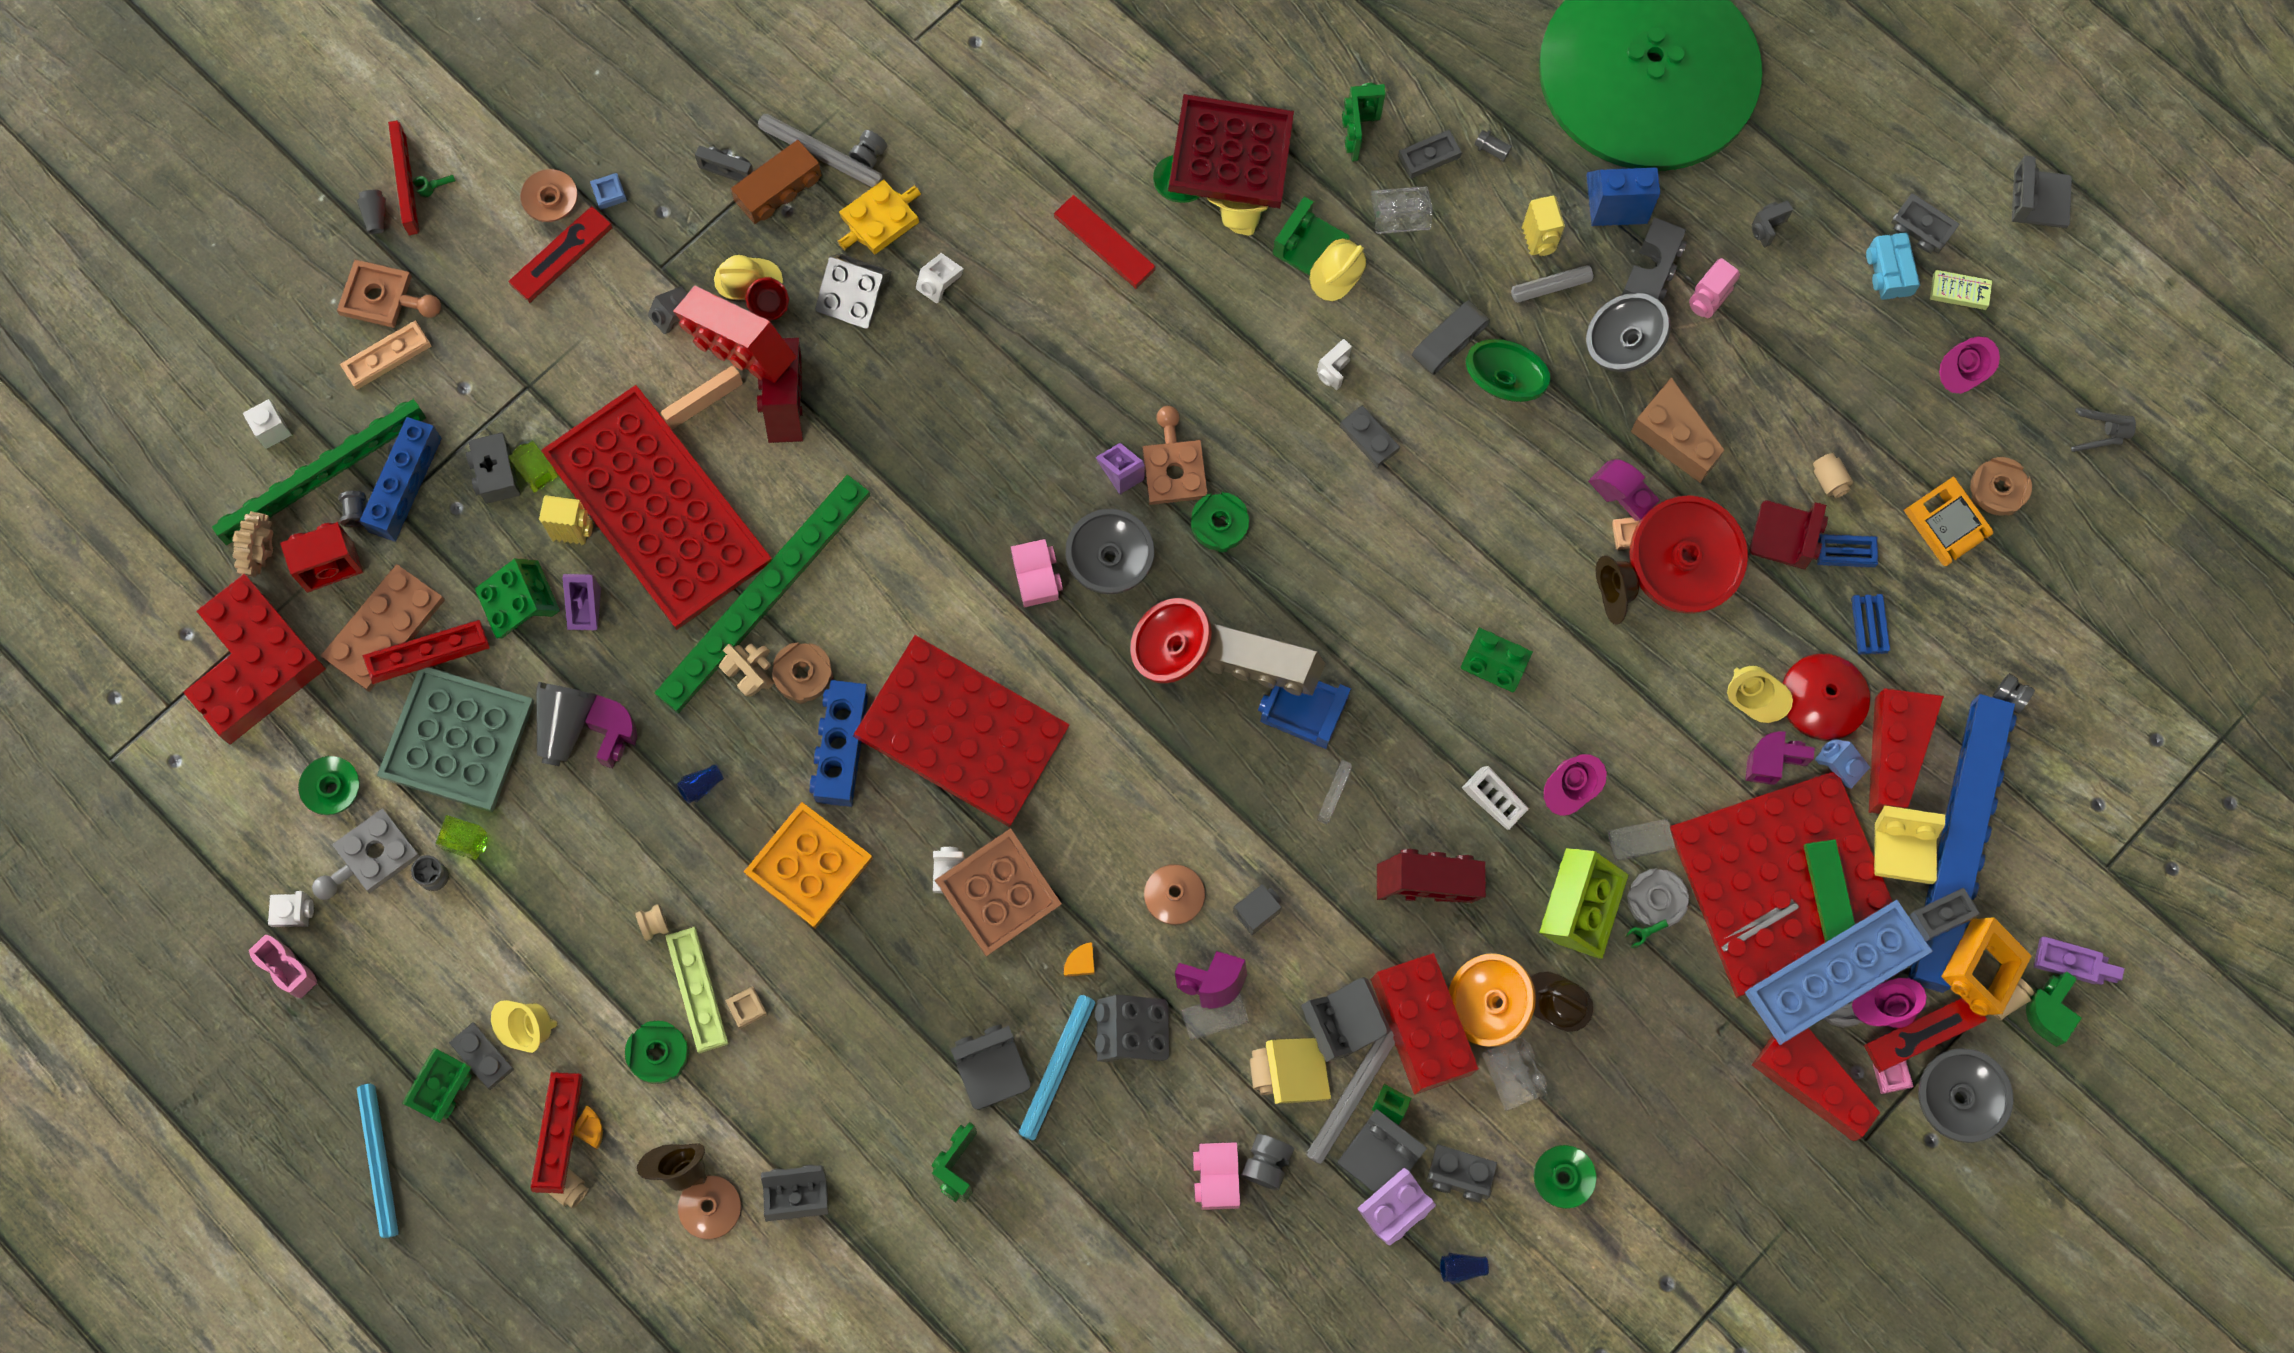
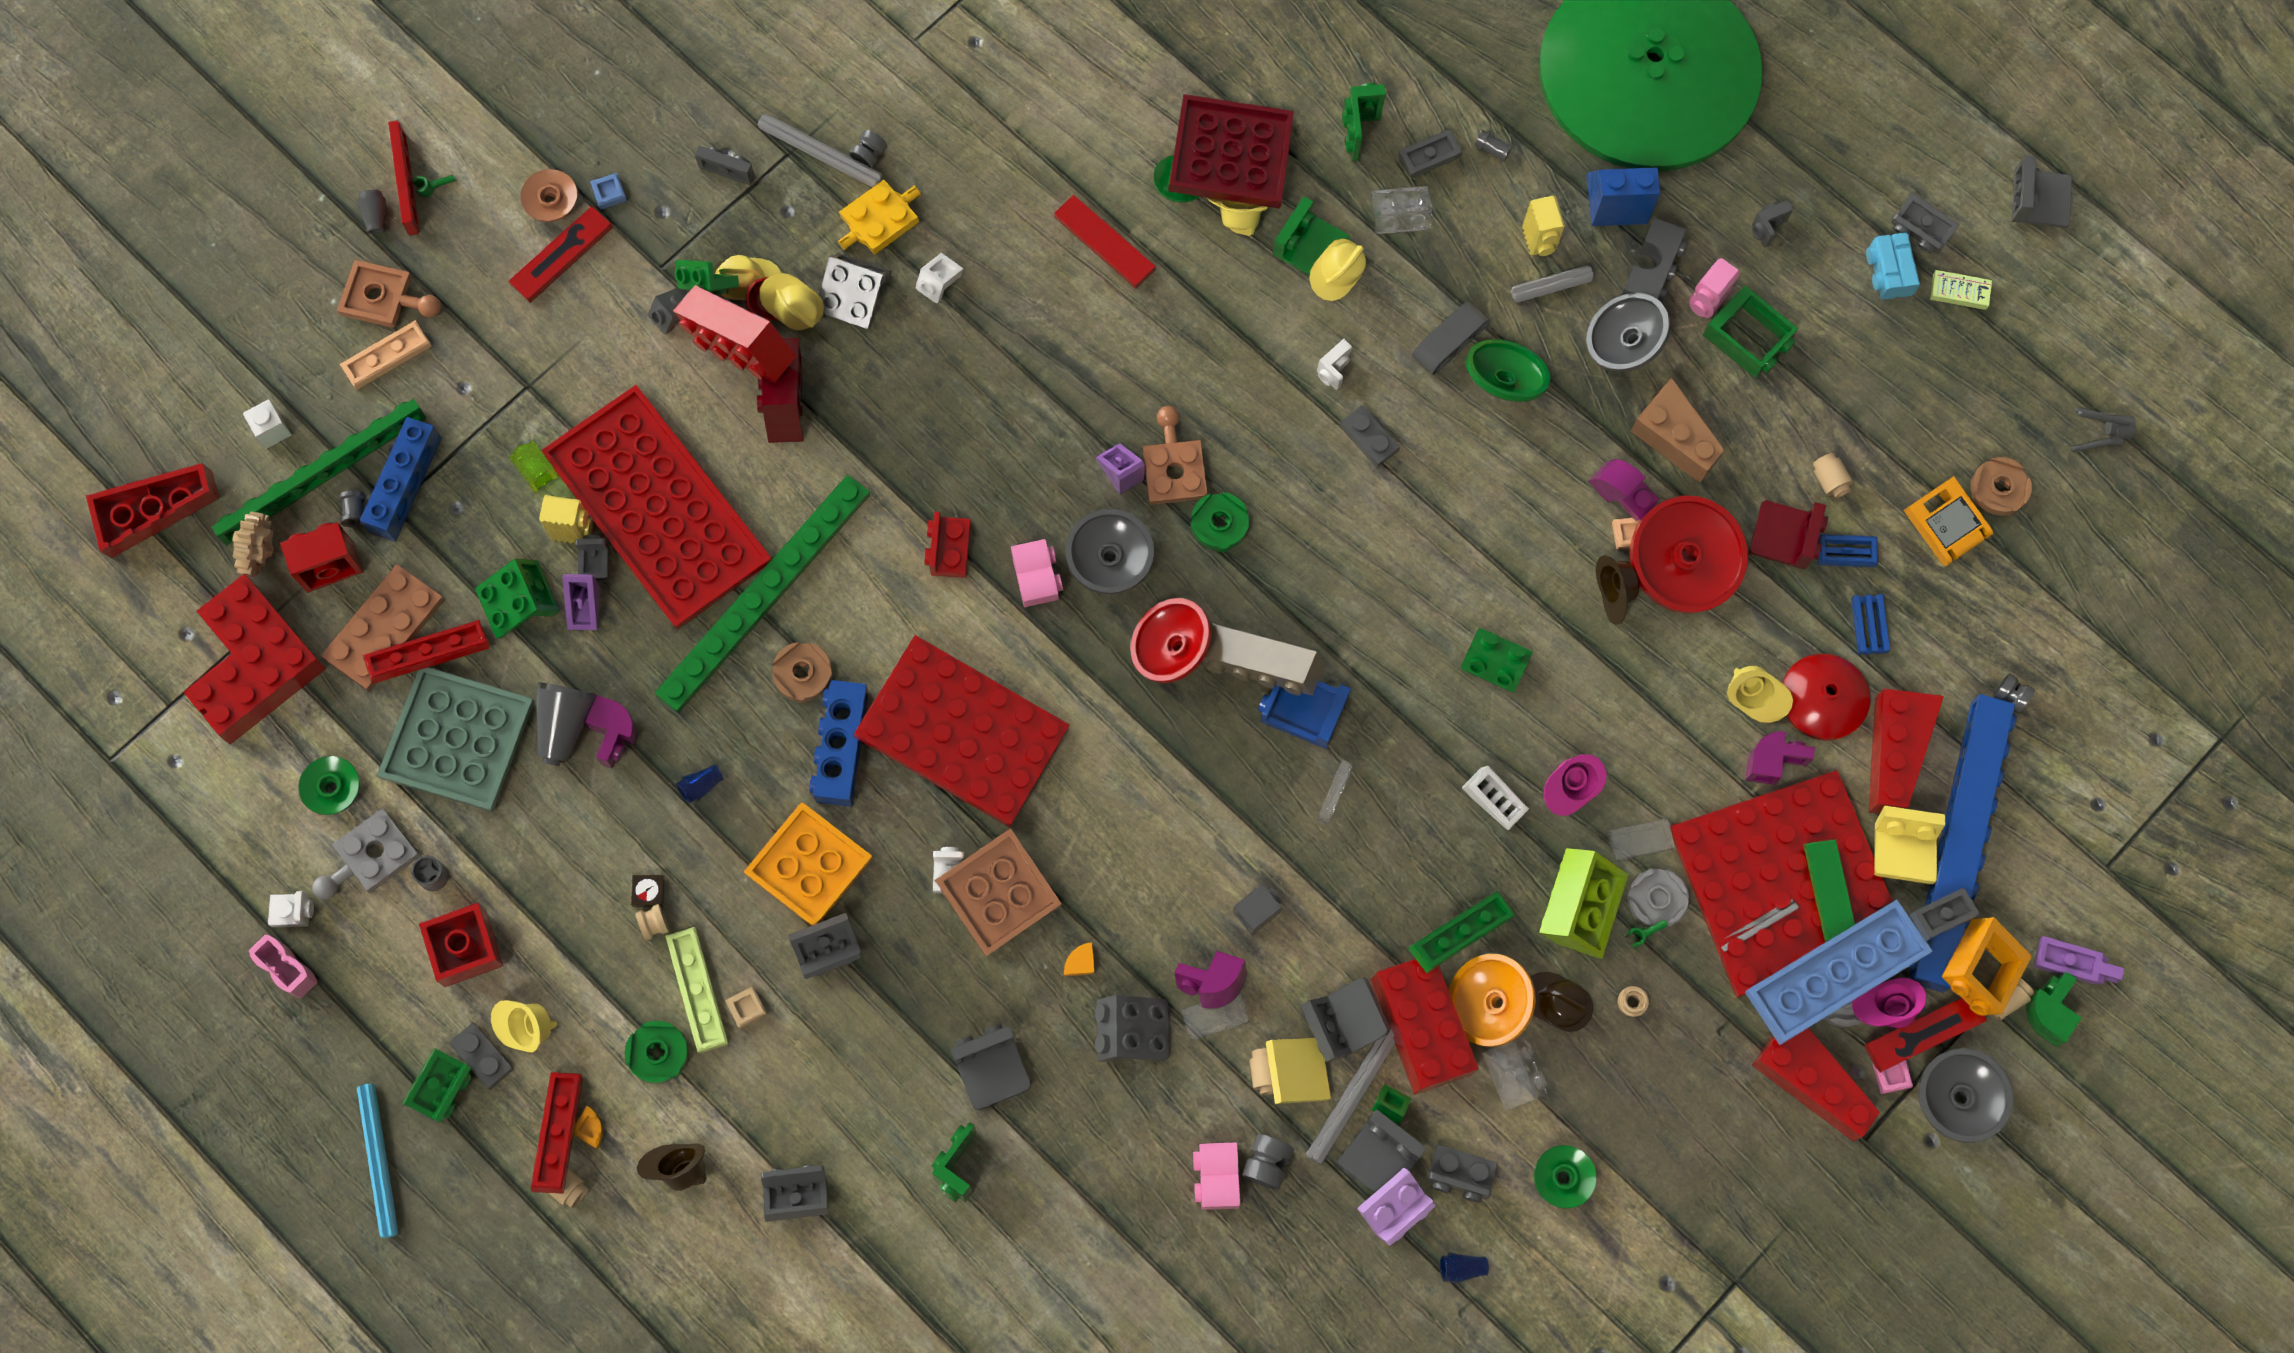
clear neon green brick [435,815,488,860] -> none
dark grey brick [466,432,520,504] -> none
light nougat tile [661,365,743,430] -> none
nougat dish [678,1176,741,1239] -> none
tan hips [719,643,774,697] -> none
dark orange brick [730,139,822,224] -> none
medium azure axle [1019,995,1095,1140] -> none
nougat dish [1144,865,1205,925] -> none
dark red wedge [1377,849,1486,903] -> none
medium blue bracket [1815,739,1870,789] -> none
dark pink piece [1939,336,2000,394] -> none
none -> red wedge [86,463,220,558]
none -> red brick [419,903,504,987]
none -> dark grey bracket [575,535,610,582]
none -> tile [631,875,665,907]
none -> green bracket [675,259,739,295]
none -> light yellow piece [760,273,824,330]
none -> dark grey bracket [788,913,862,979]
none -> red bracket [924,511,971,578]
none -> green tile [1408,891,1515,973]
none -> tan plate [1617,986,1649,1017]
none -> green window [1703,286,1798,379]

